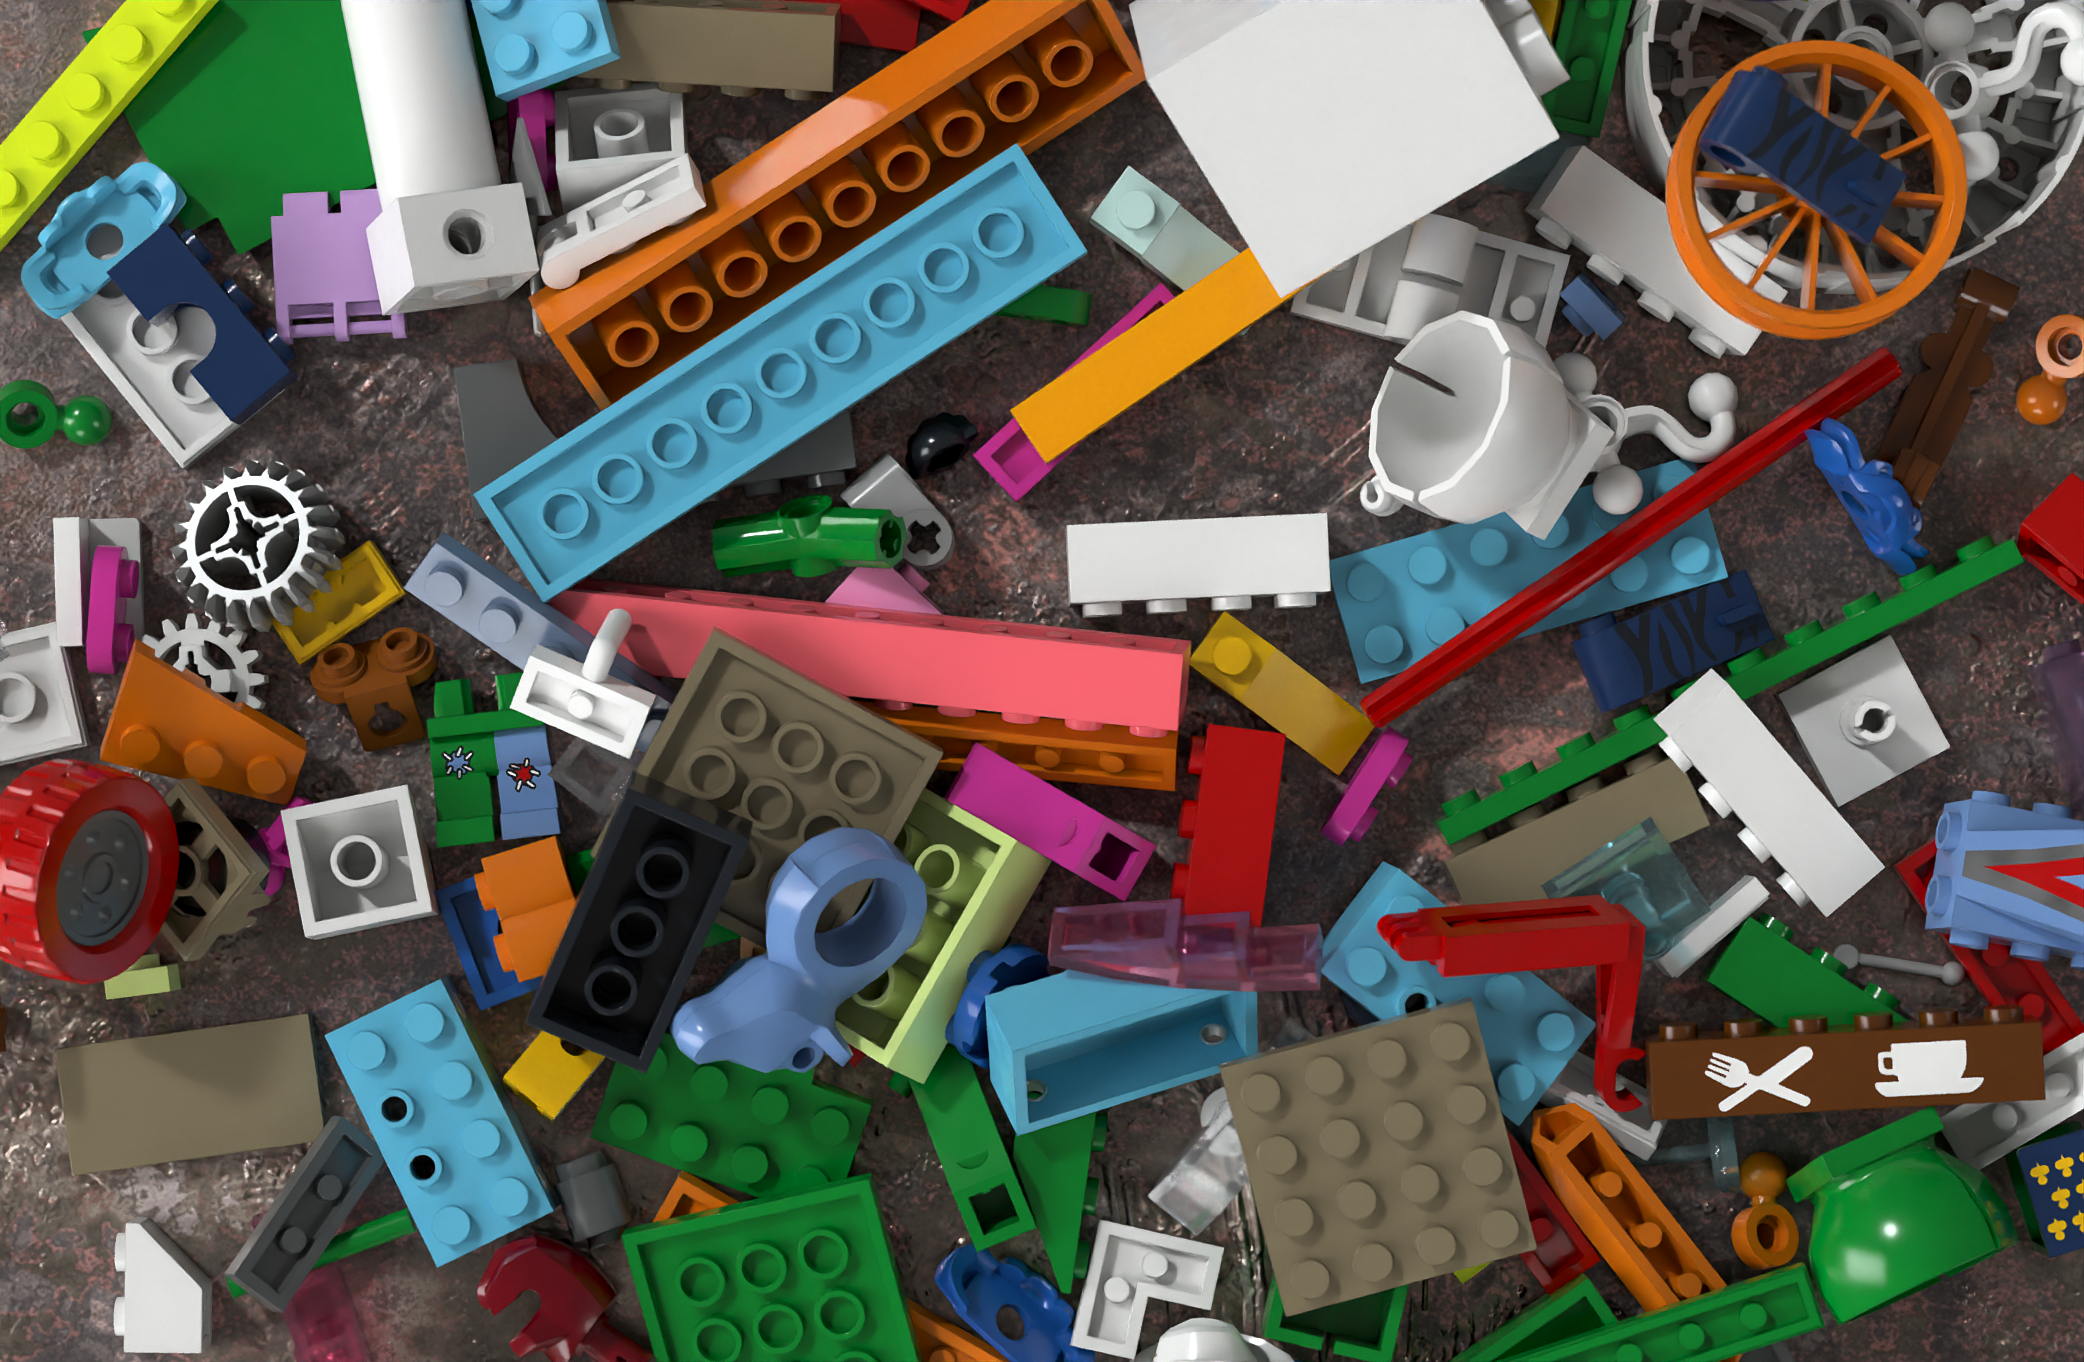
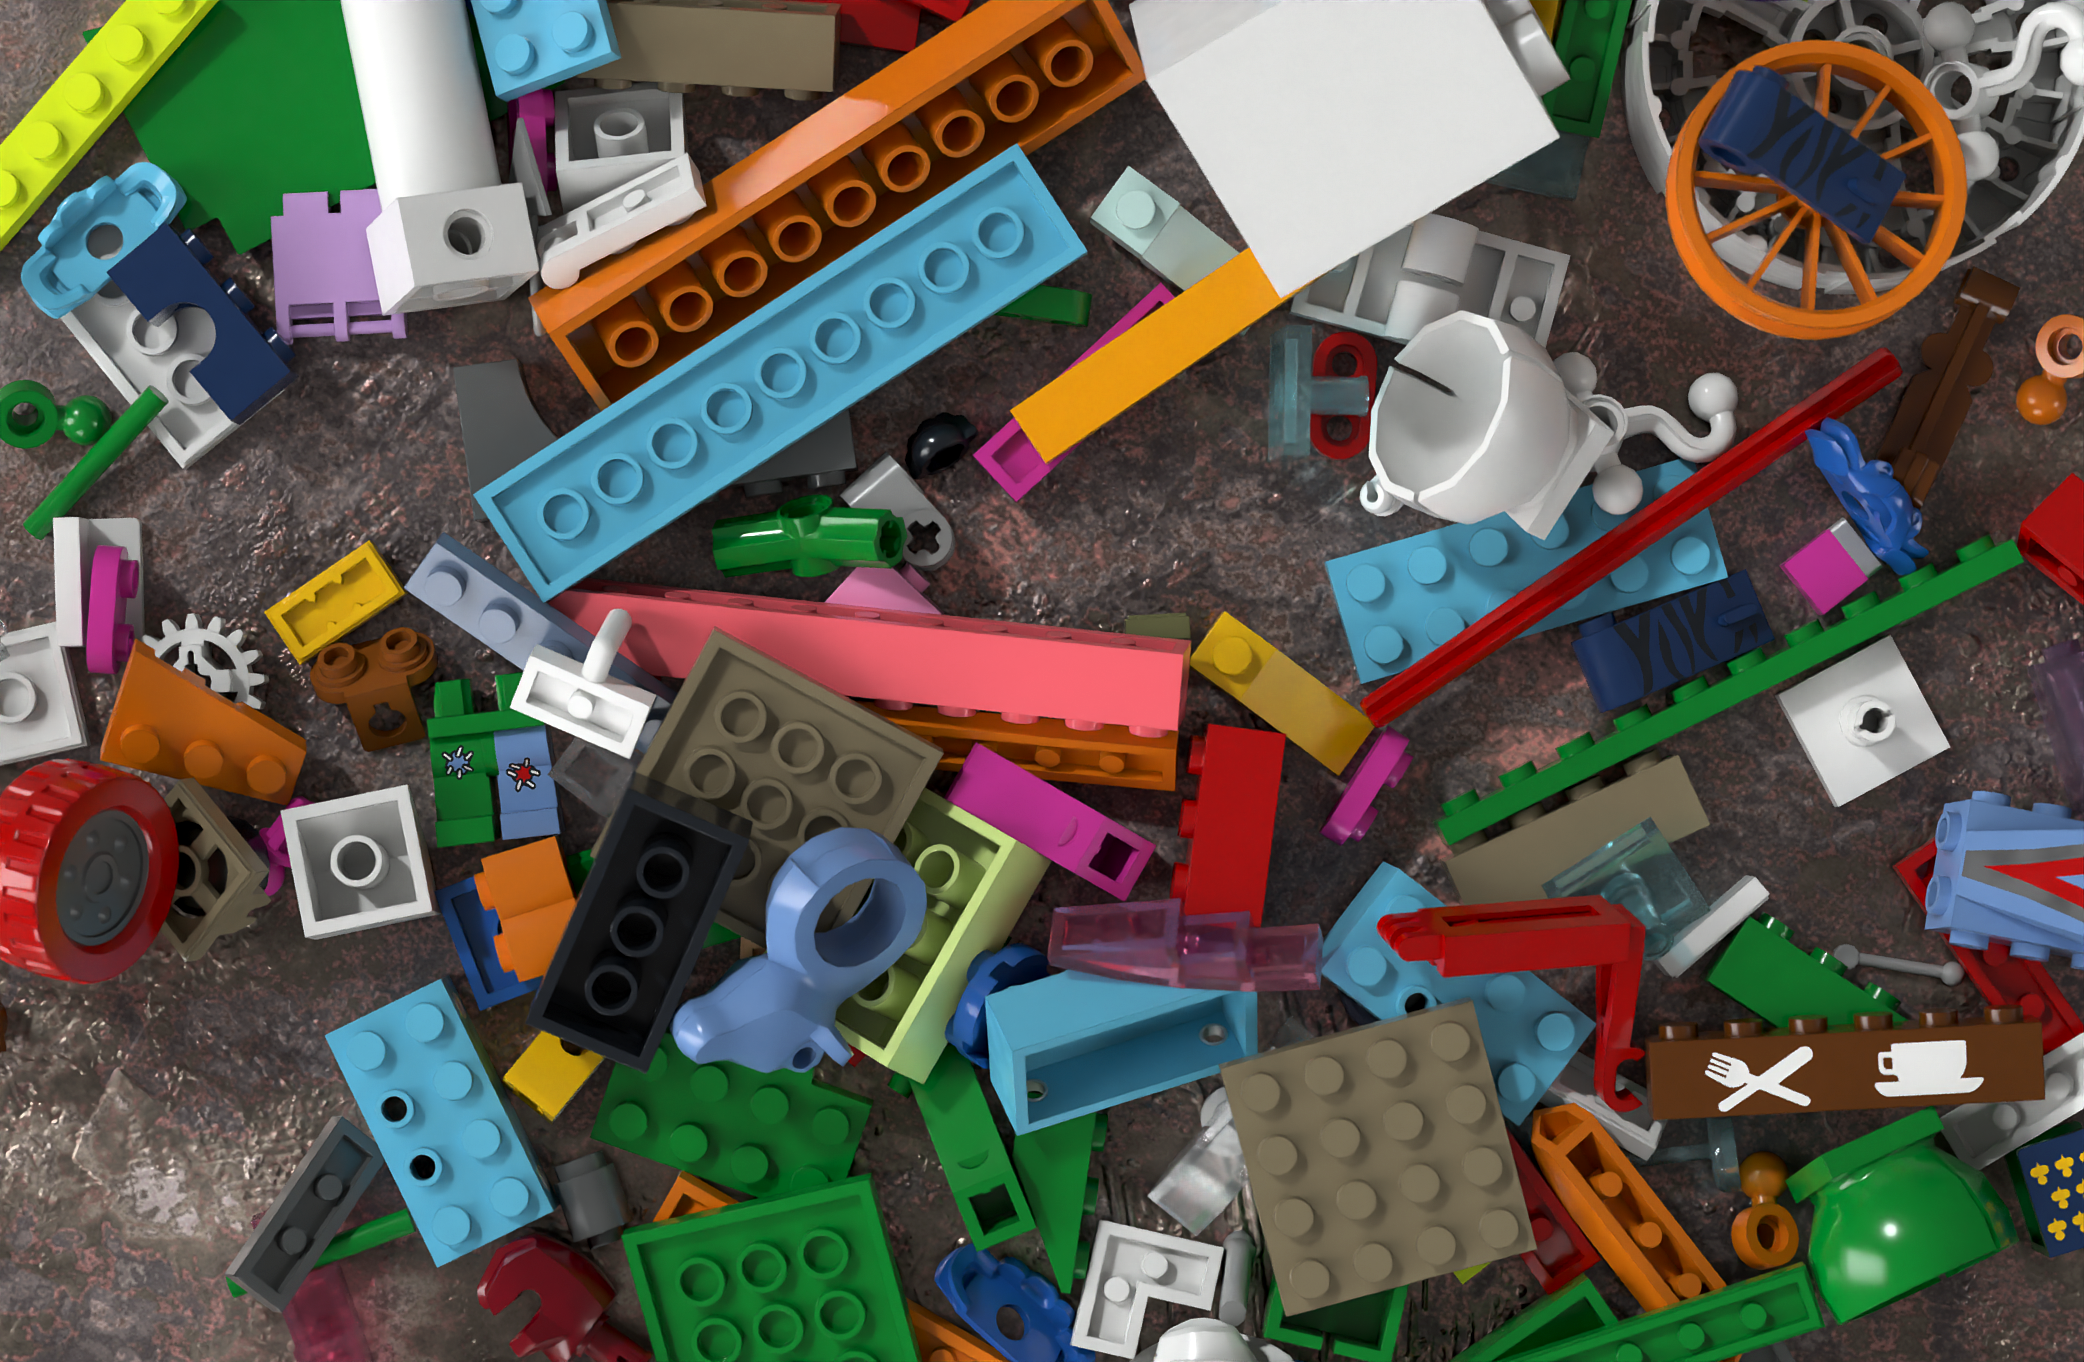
dark tan tile [54,1012,327,1176] -> none
yellowish green plate [104,953,181,1000] -> none
white slope [114,1217,212,1353] -> none
light grey gear [170,460,346,633] -> none
white brick [1065,513,1331,618] -> none
white brick [1525,145,1788,359] -> none
medium blue plate [1559,271,1627,340] -> none
white brick [1653,668,1885,917] -> none
none -> green bar [23,385,169,540]
none -> olive tile [1124,613,1191,640]
none -> light grey piece [1219,1230,1256,1326]
none -> clear light blue tile [1268,325,1369,462]
none -> red plate [1307,332,1377,460]
none -> dark pink piece [1780,518,1882,615]

